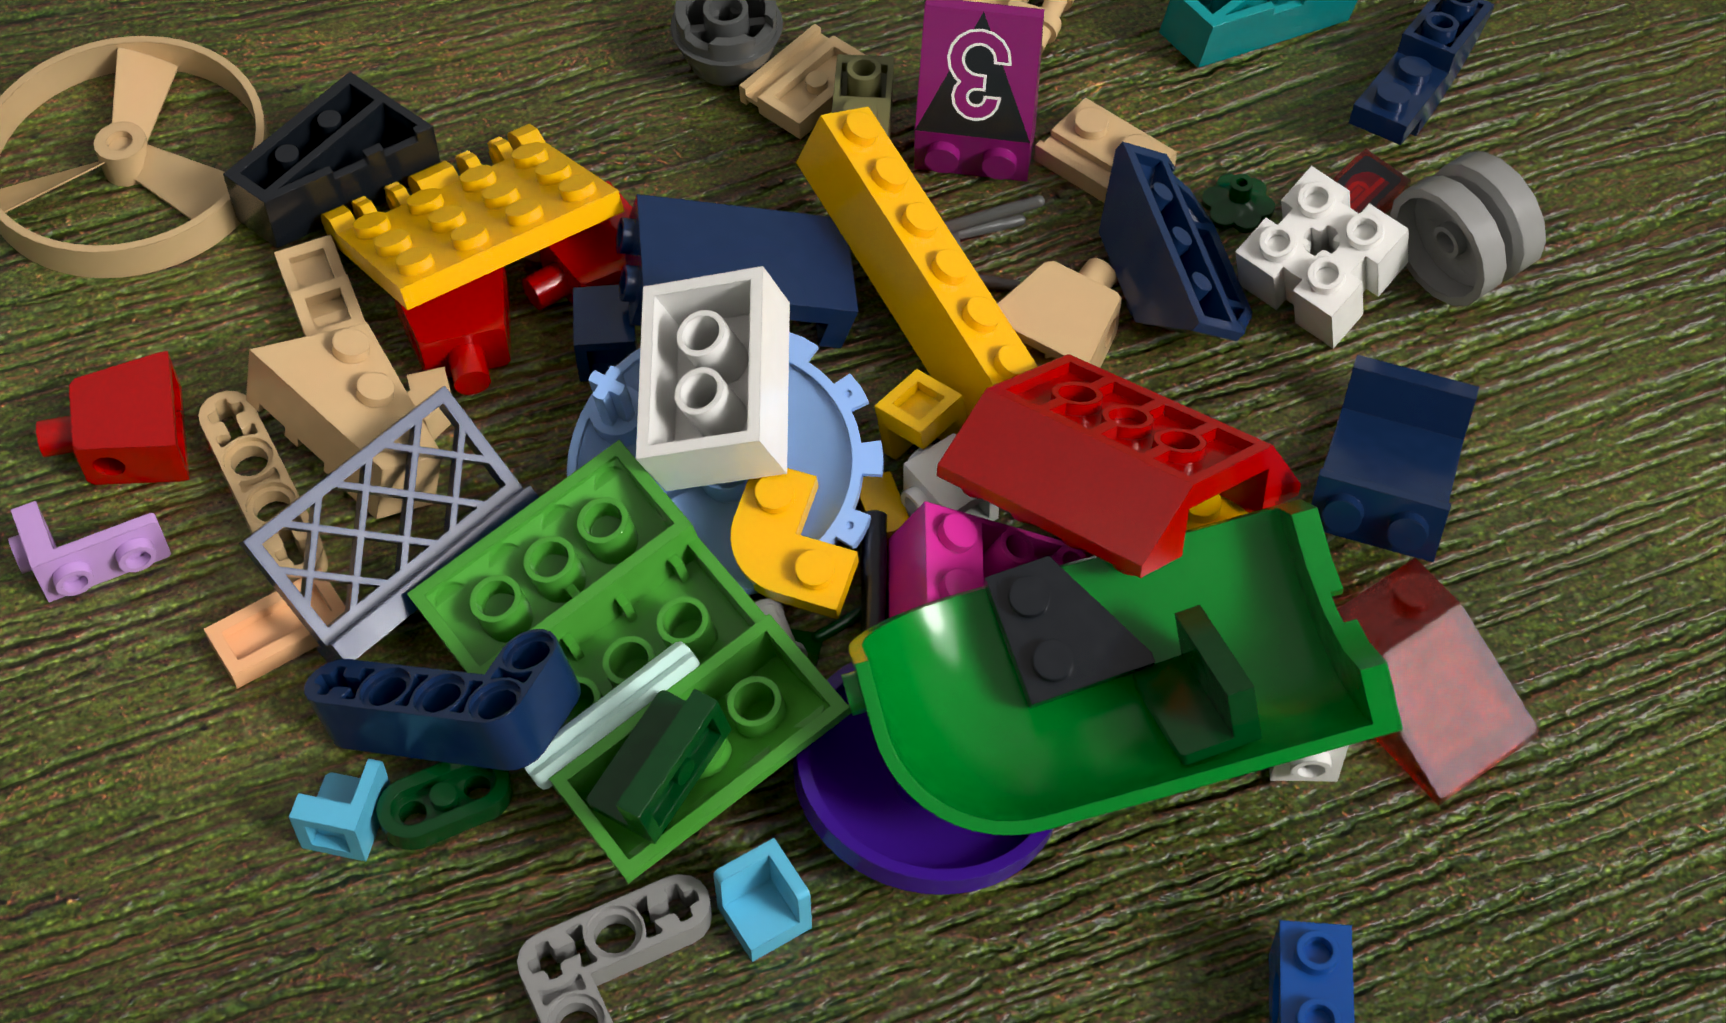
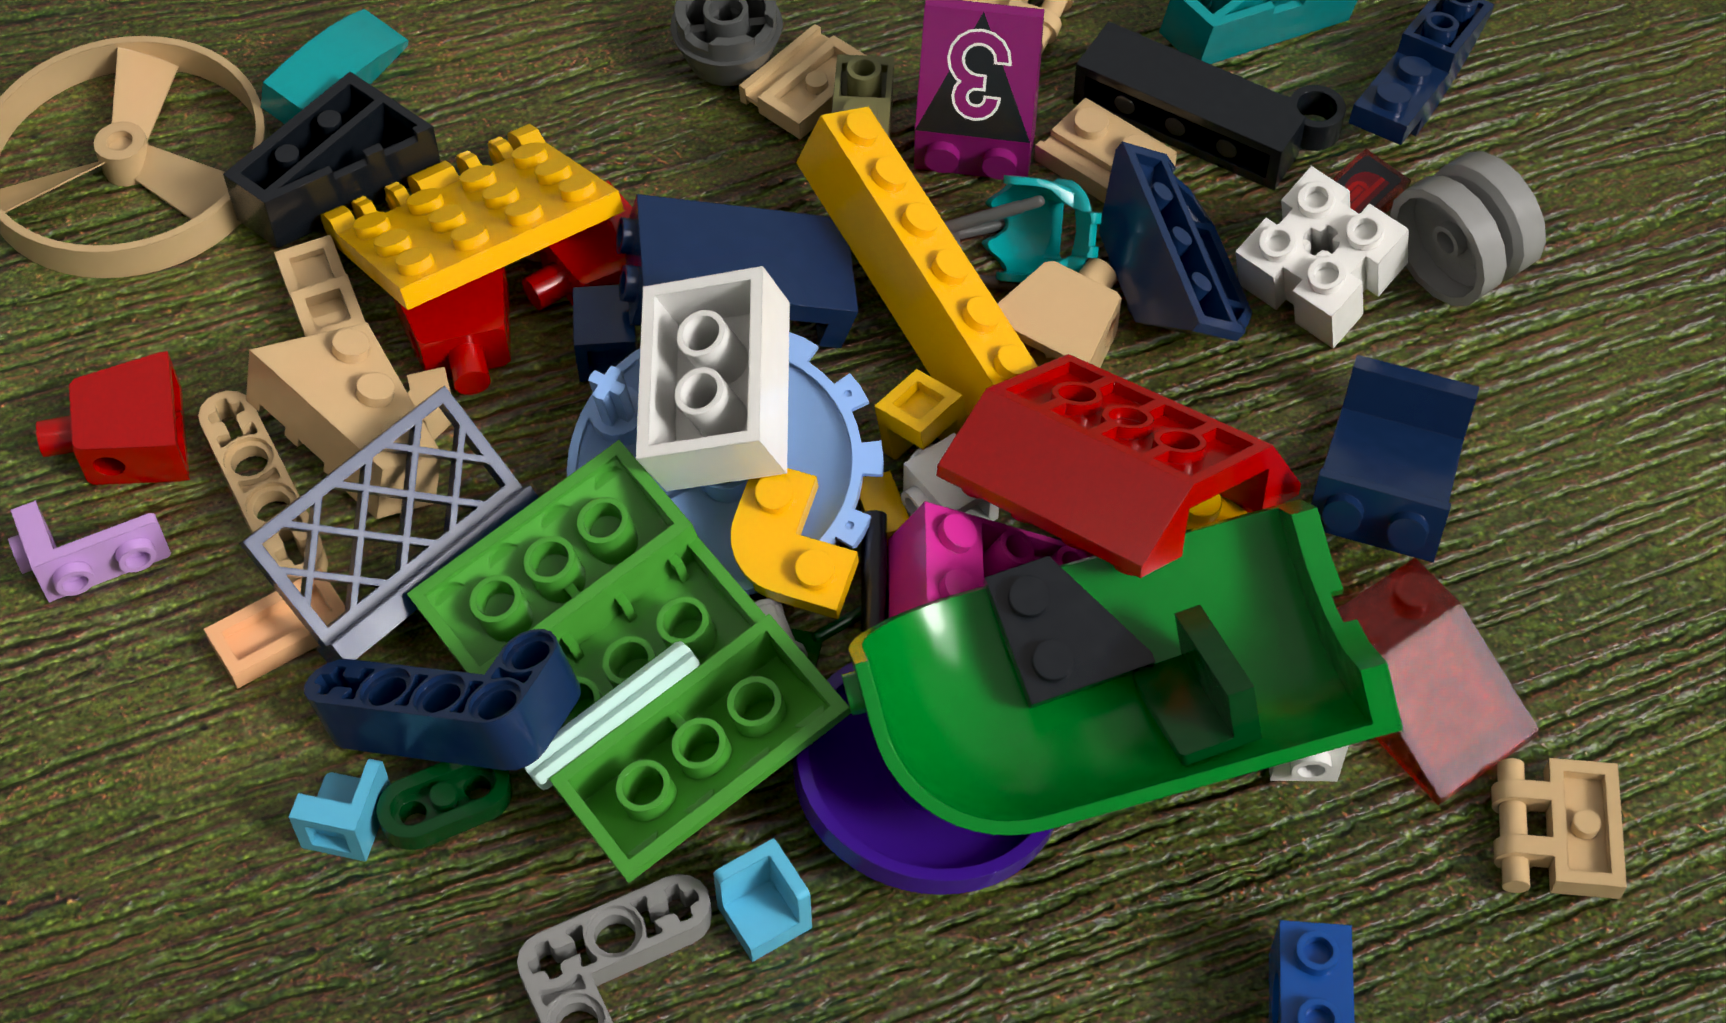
dark green panel [587,689,732,844] -> none
dark green plant [1201,174,1275,233] -> none
none -> teal slope [261,9,409,124]
none -> teal helmet [982,175,1102,282]
none -> black hinge [1073,21,1346,191]
none -> tan plate [1491,758,1627,899]

